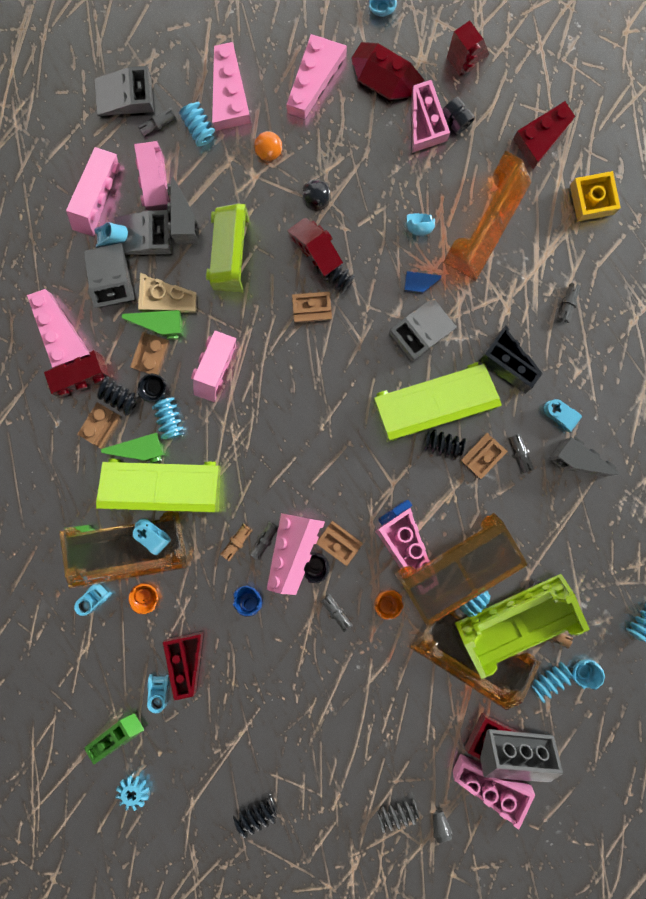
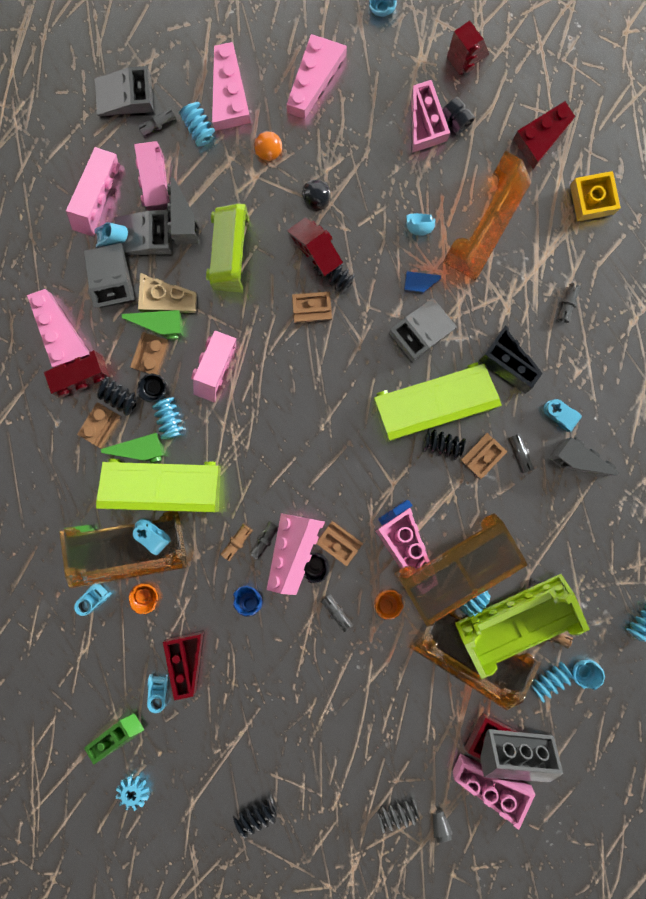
dark red wedge [351,42,425,100] -> none

